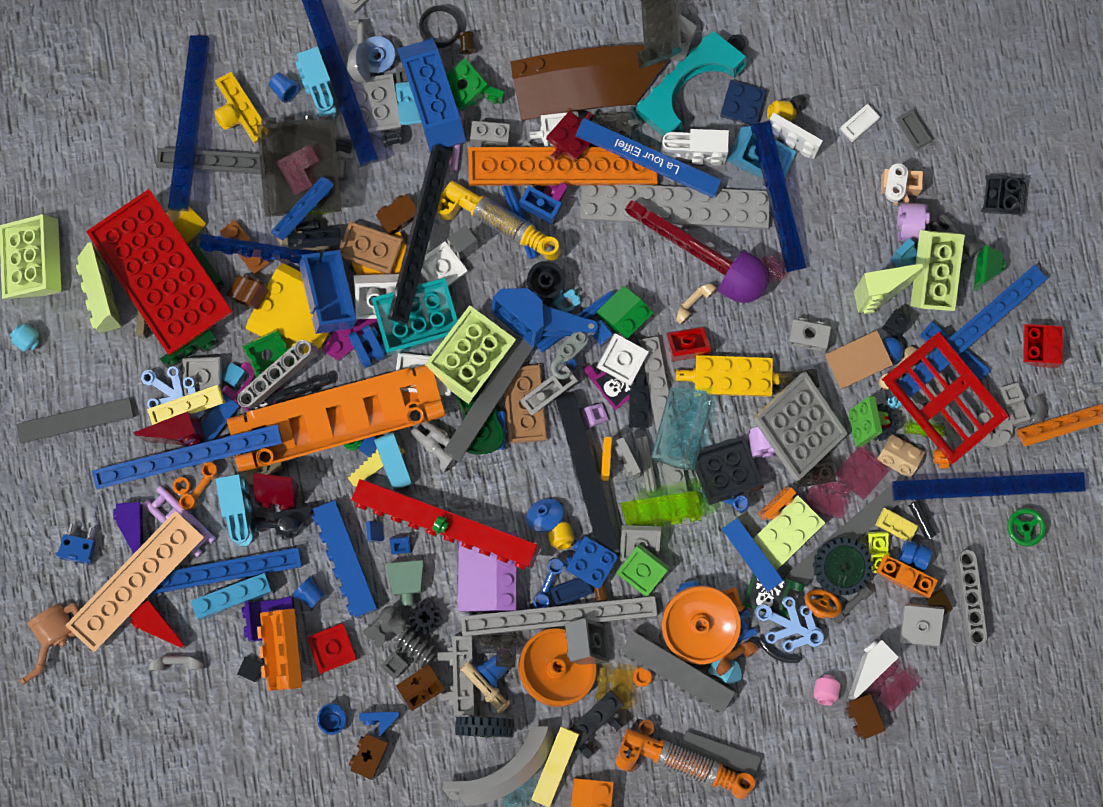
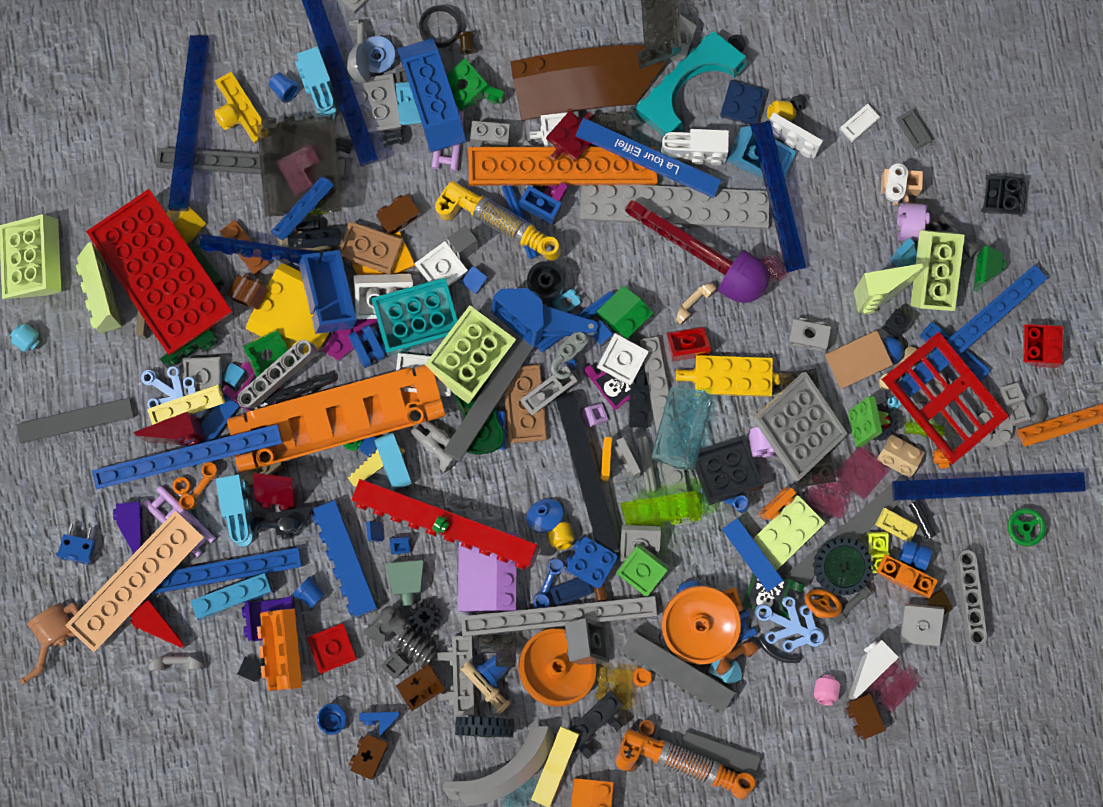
black plate [388,144,452,325] -> none
none -> blue slope [461,266,488,294]

